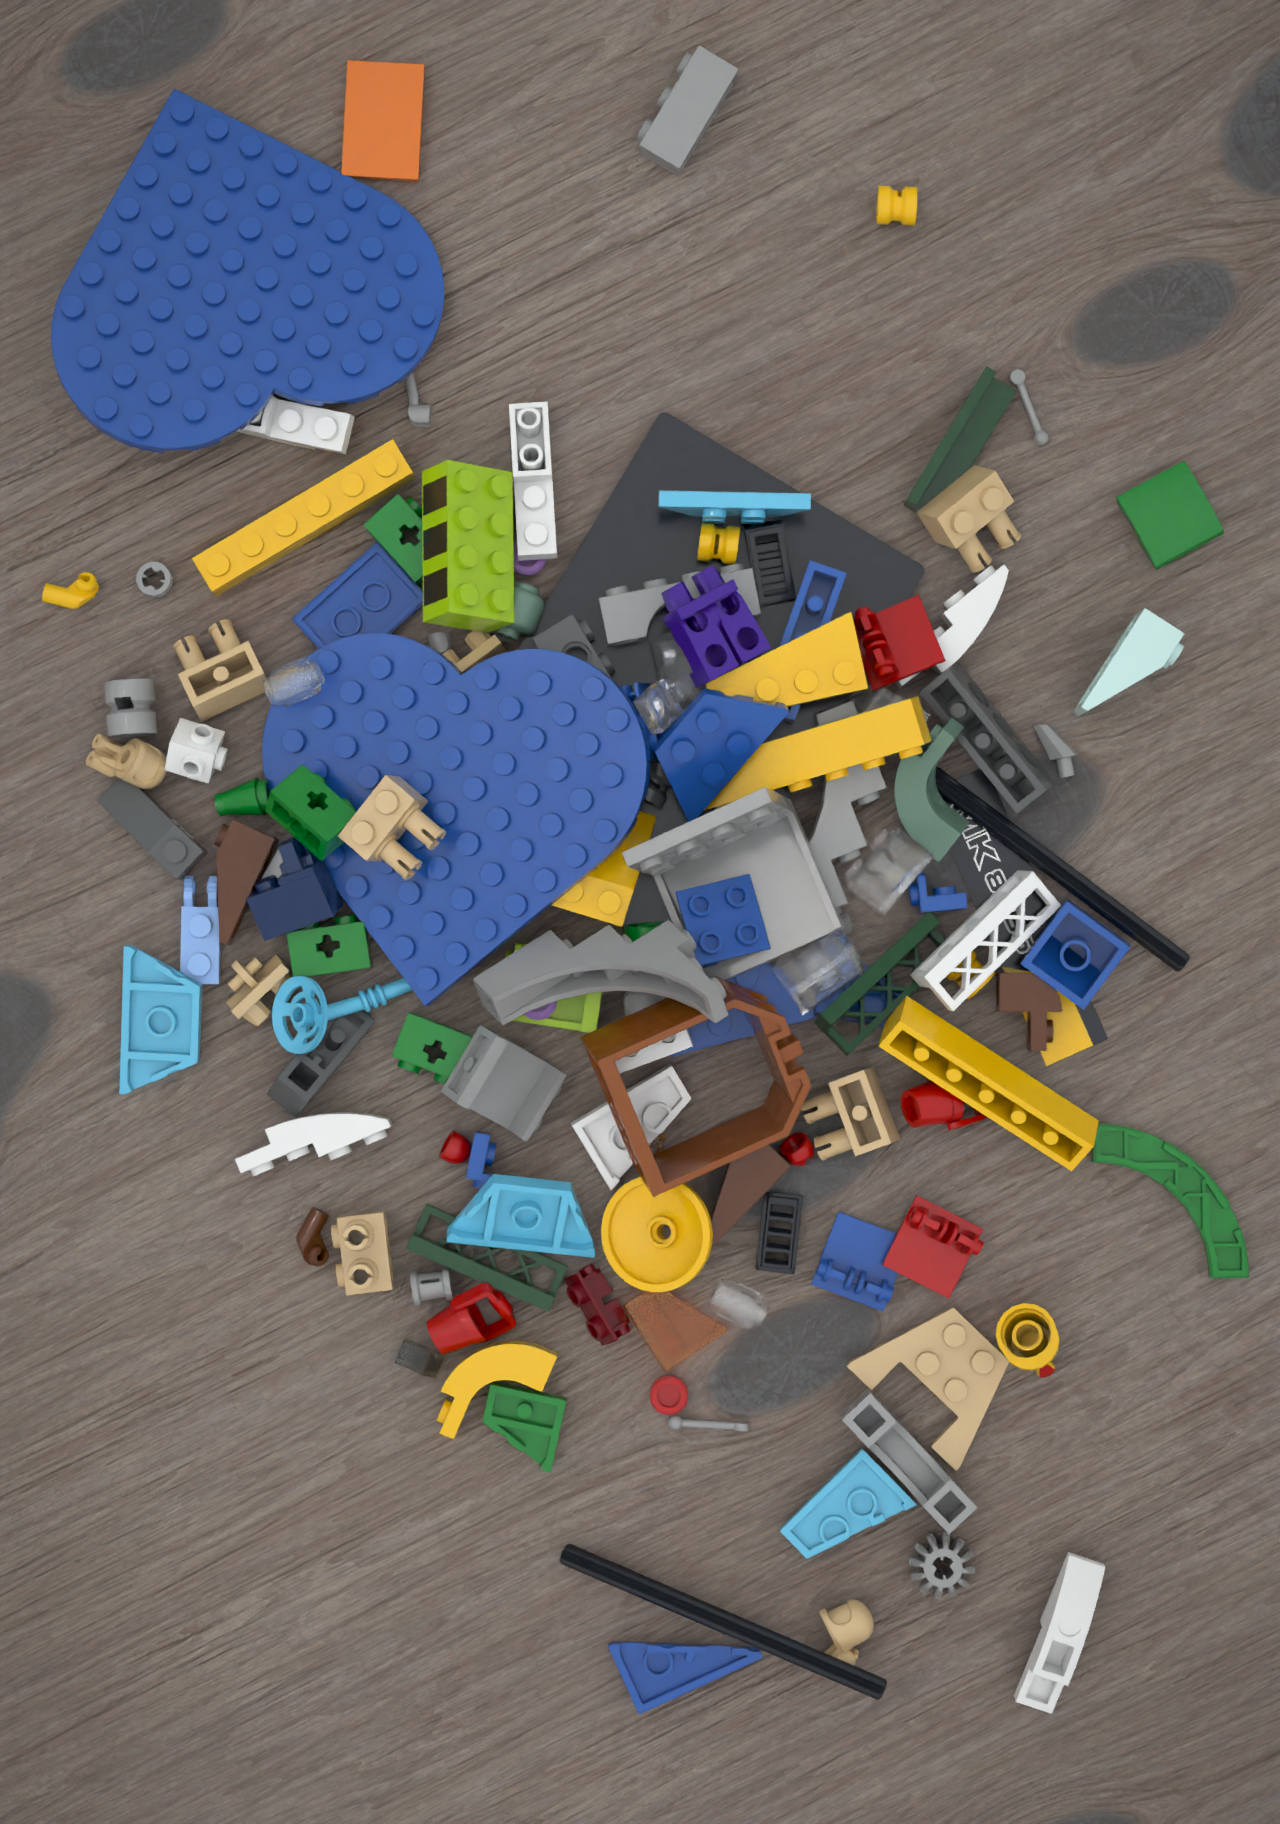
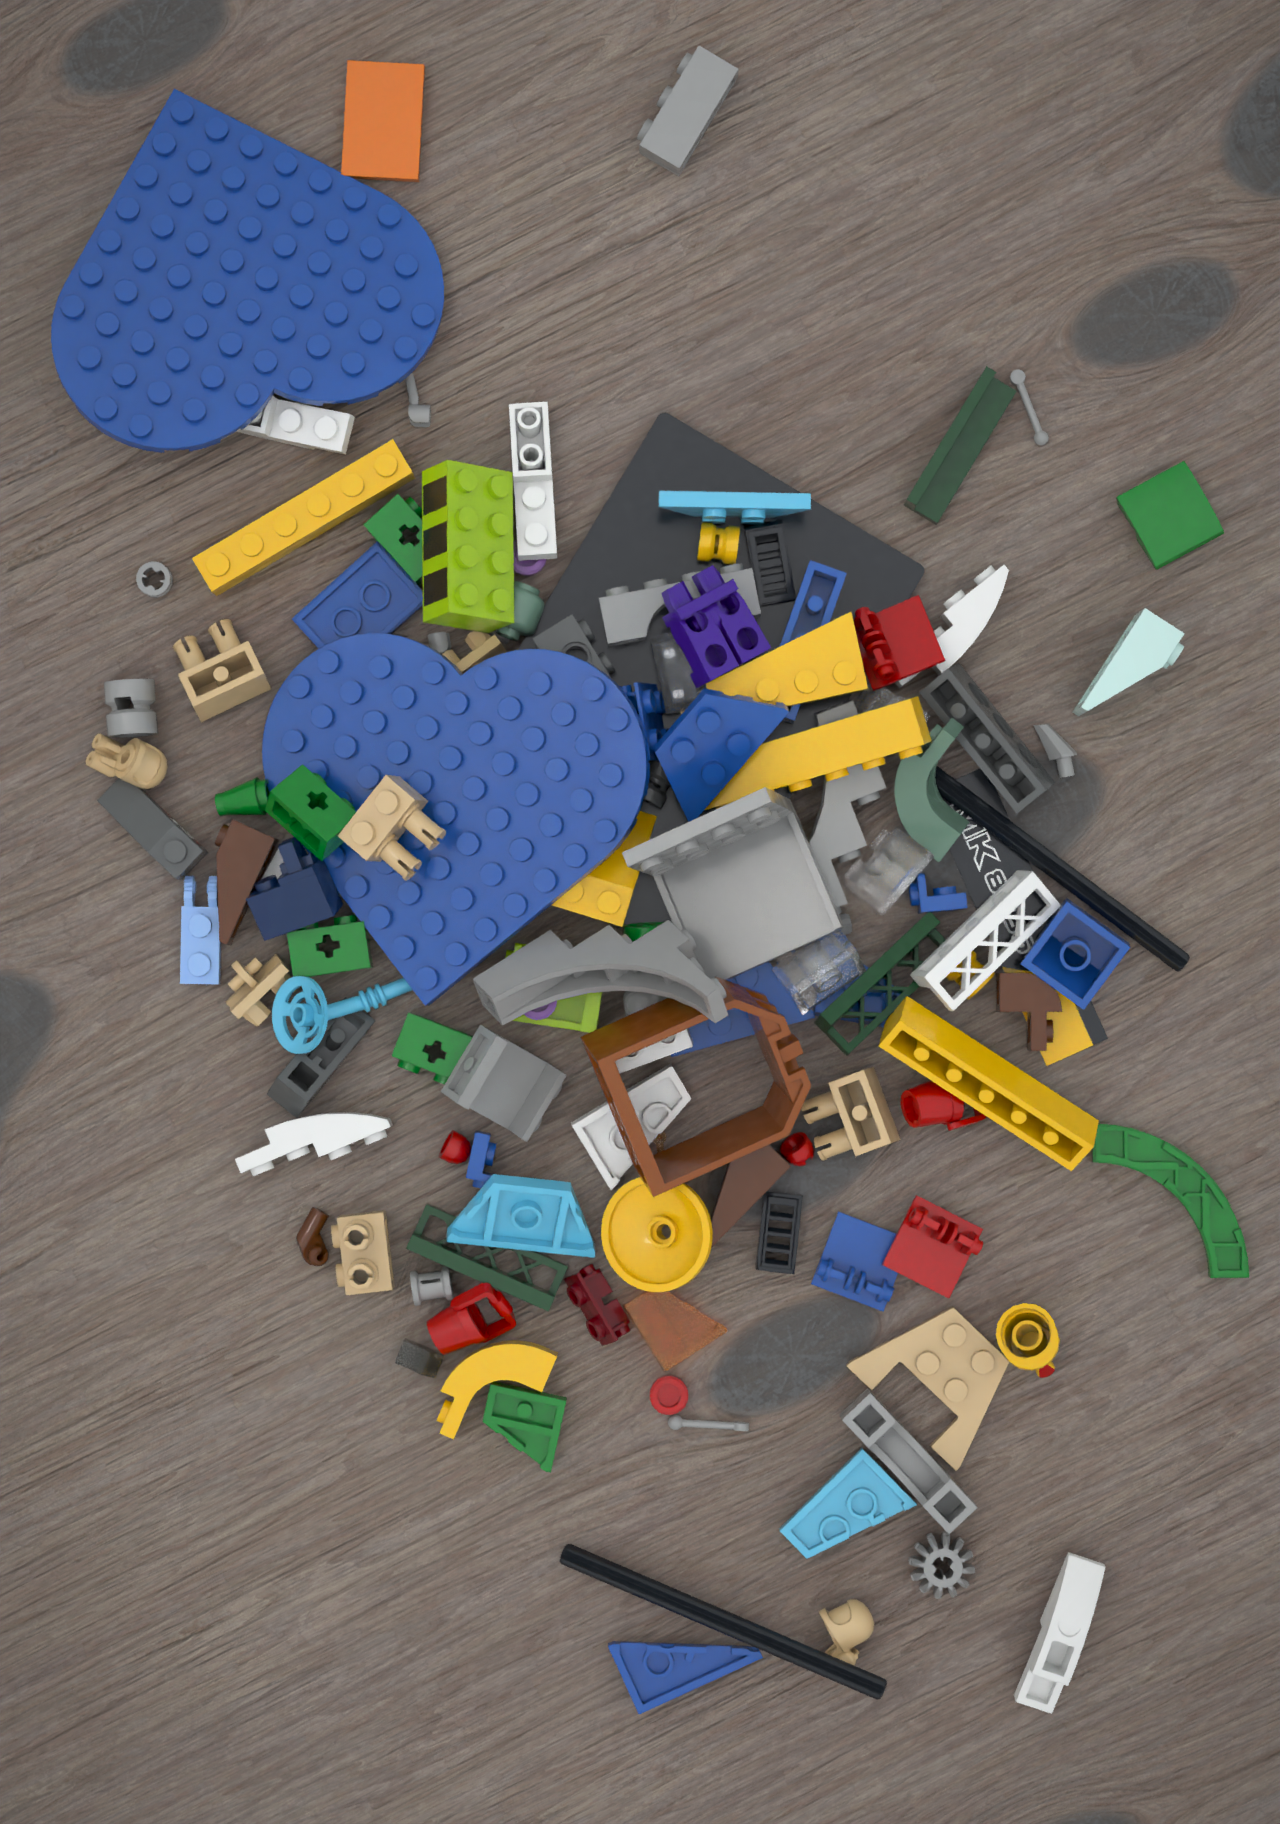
yellow arm [42,572,99,609] -> none
medium azure wing [119,944,202,1094] -> none
white brick [164,718,228,784] -> none
clear brick [263,657,324,707] -> none
clear plate [633,675,693,735] -> none
blue hinge [675,874,771,968] -> none
clear brick [709,1279,769,1331] -> none
yellow wheel [876,185,917,226] -> none
tan brick [916,465,1021,573] -> none

